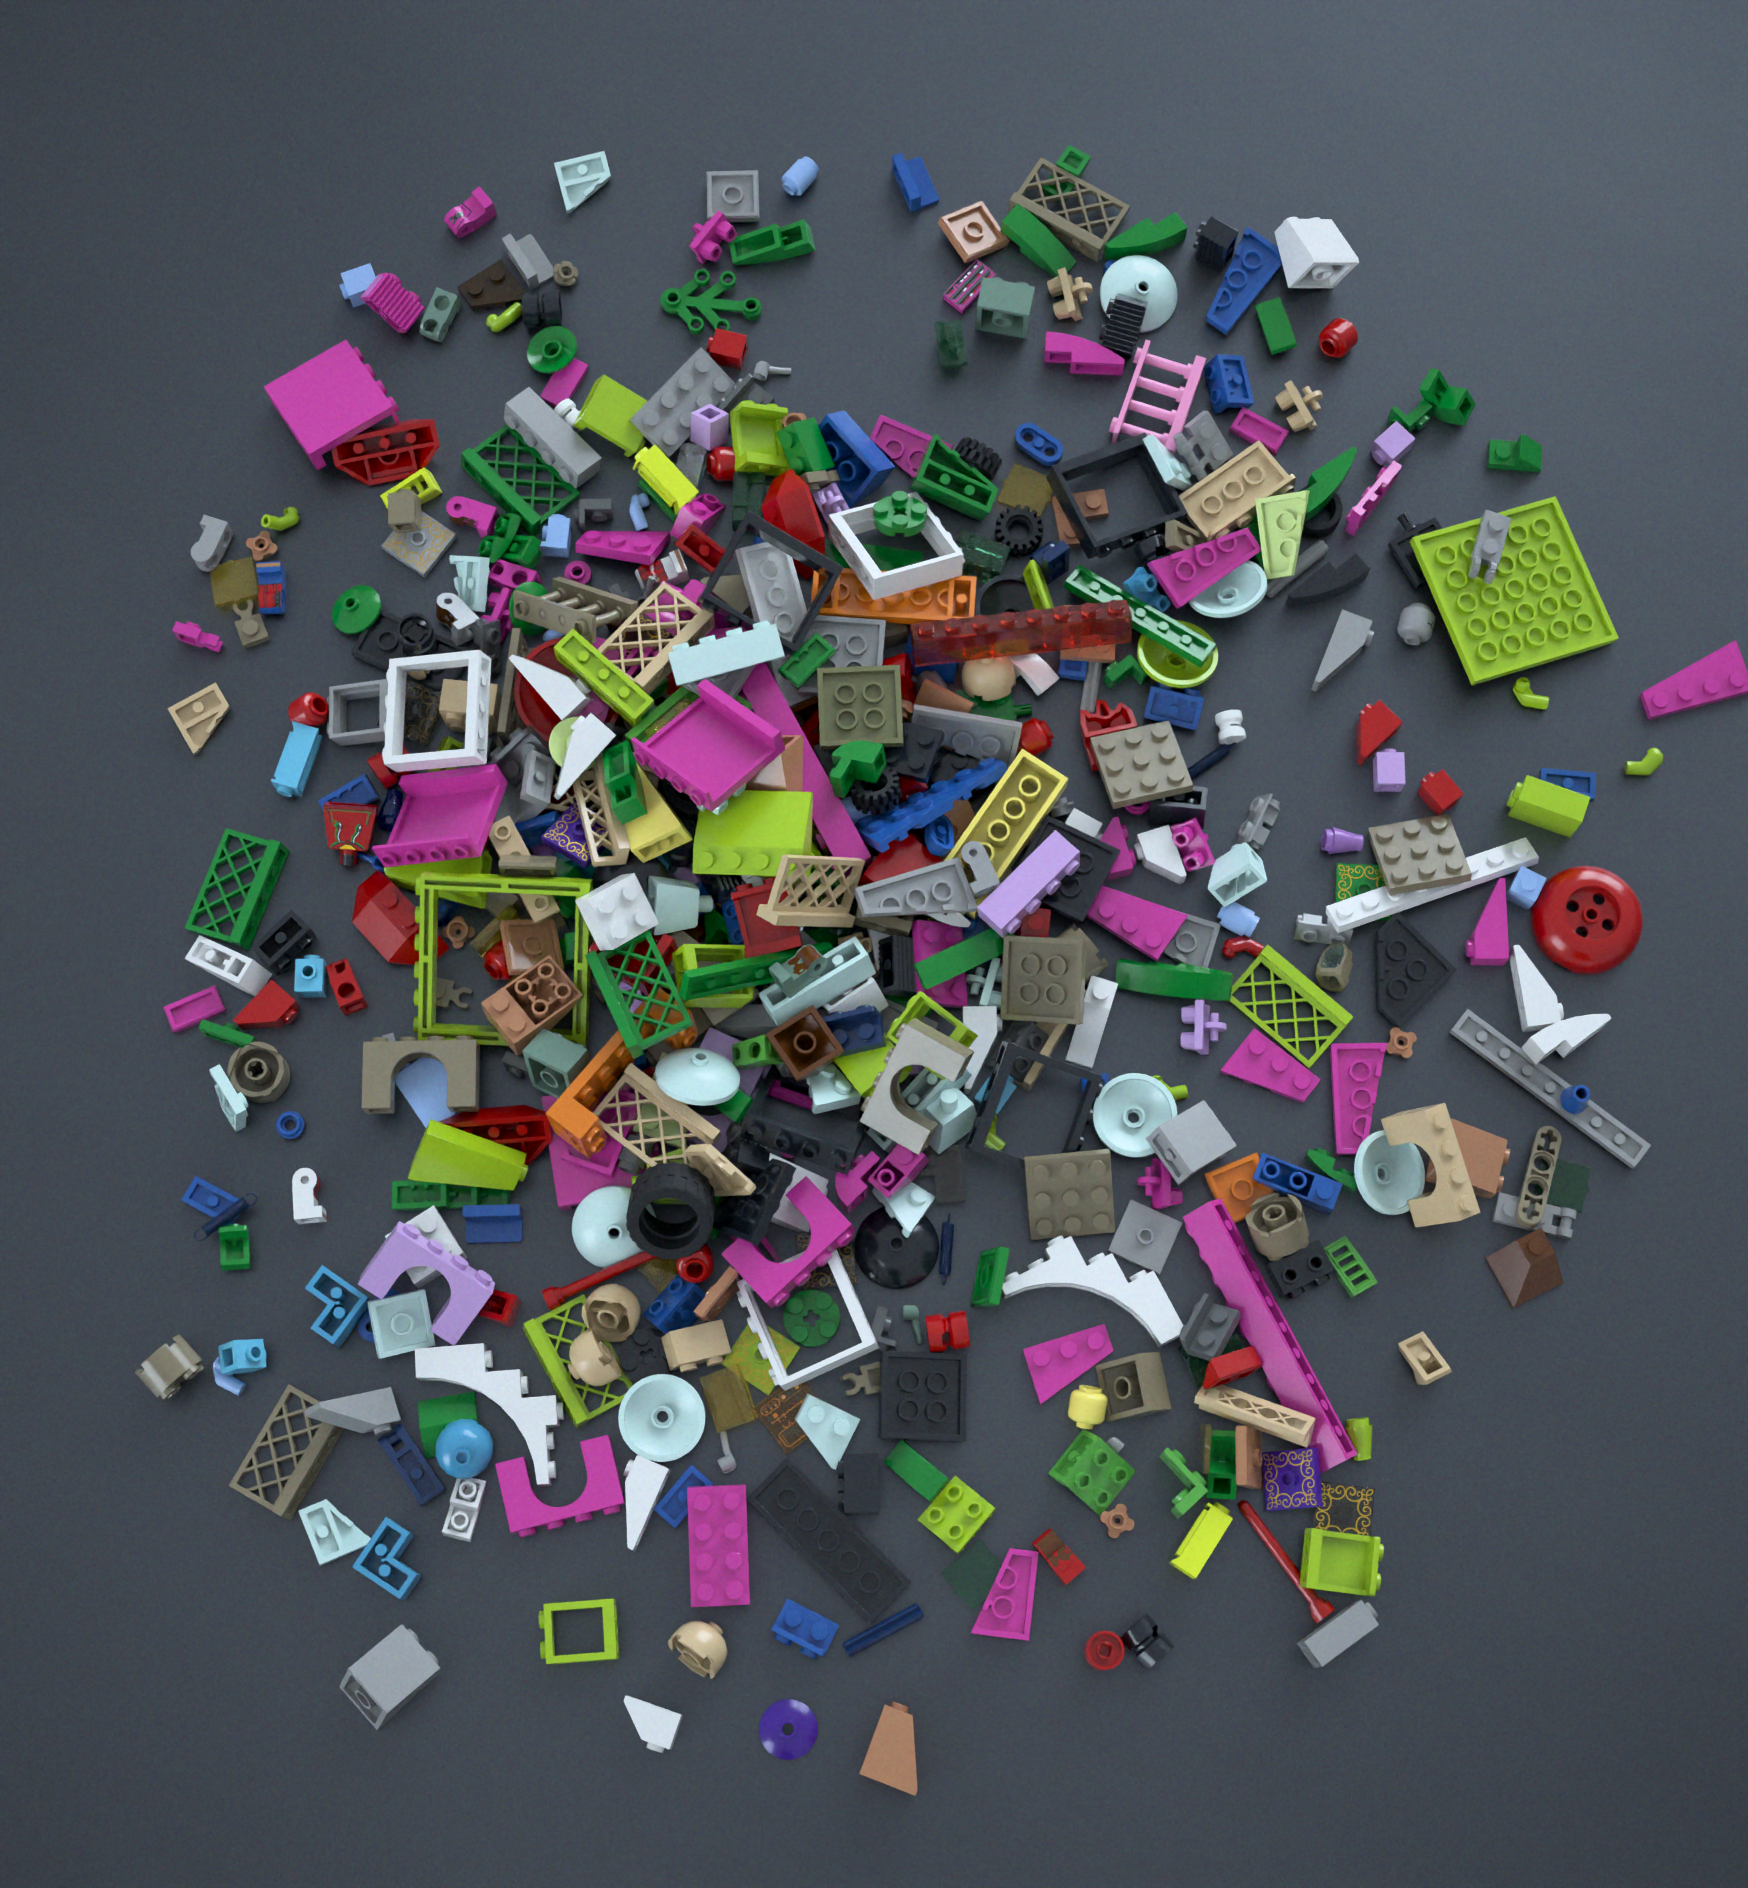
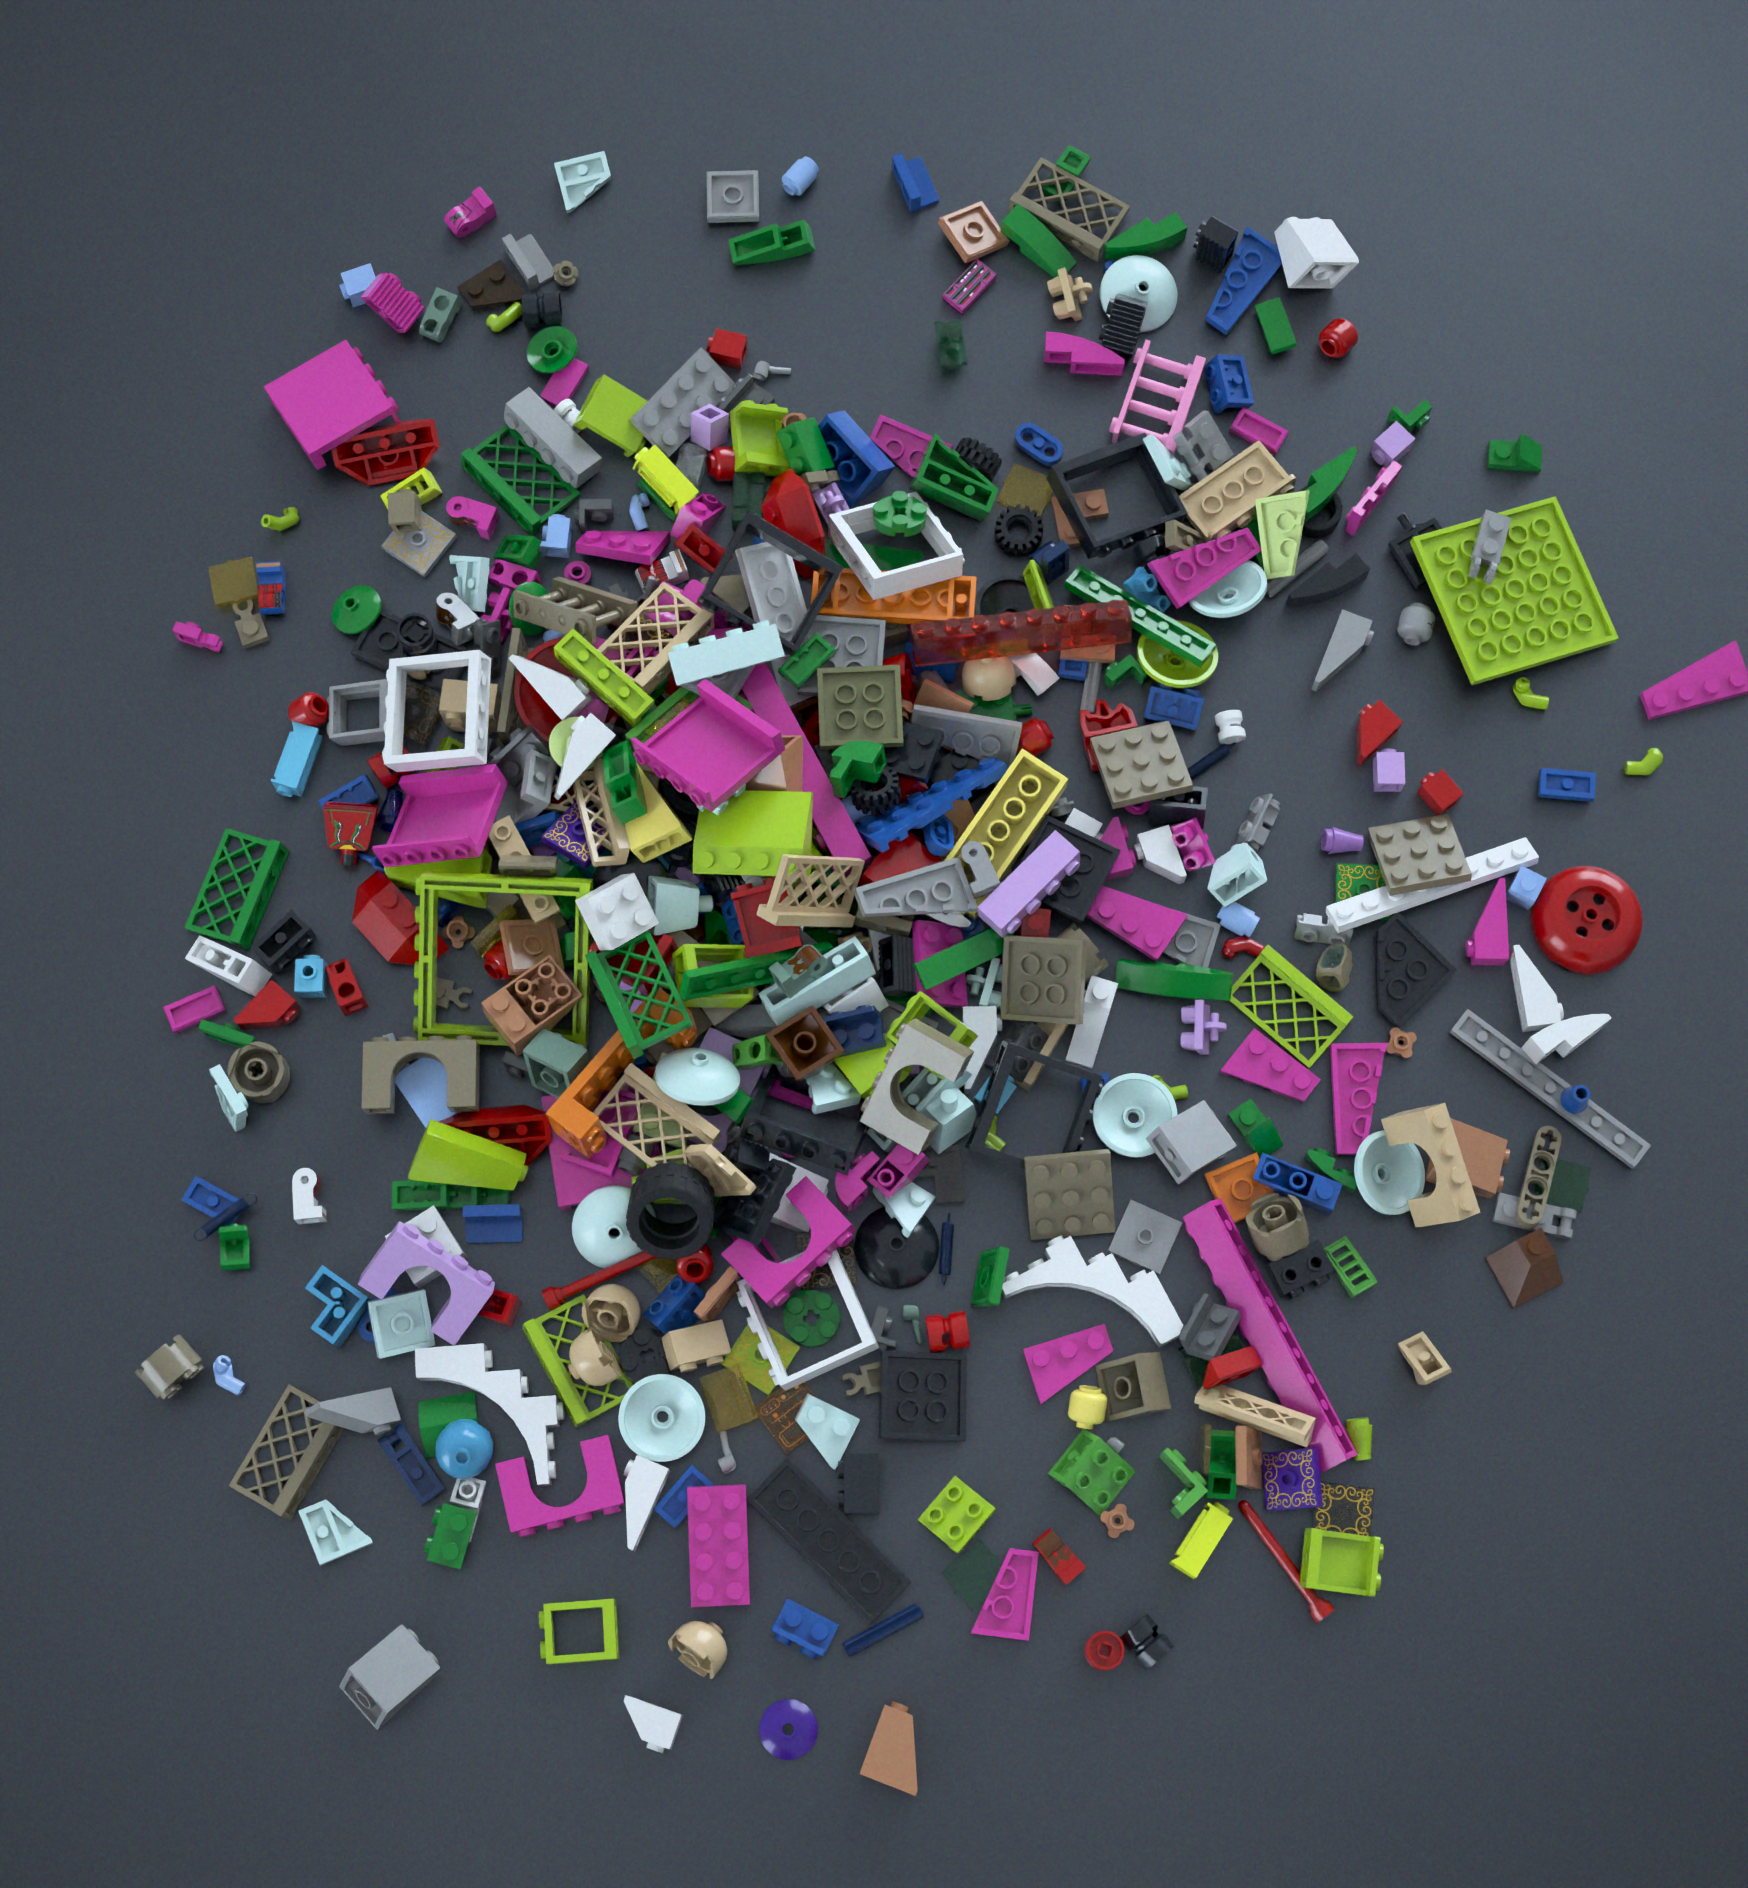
tan wing [168,682,230,755] -> none
light grey leg [190,515,234,572] -> none
medium azure brick [218,1339,267,1375] -> none
nougat plate [246,531,277,561] -> none
blue plate [276,1111,305,1139] -> none
dark azure brick [352,1517,422,1601] -> none
green slope [478,513,522,563] -> none
green plant [660,269,762,335] -> none
dark pink hips [689,211,737,264] -> none
green slope [884,1440,949,1502] -> none
clear green brick [955,529,1011,583] -> none
sand green brick [975,277,1035,339] -> none
dark pink hips [1137,1158,1183,1210] -> none
tan hips [1275,380,1323,432] -> none
light grey window [1297,1600,1379,1668] -> none
green brick [1419,368,1476,426] -> none
lime brick [1506,775,1590,838] -> none
none -> green bracket [424,1502,477,1570]
none -> green slope [1227,1099,1283,1159]

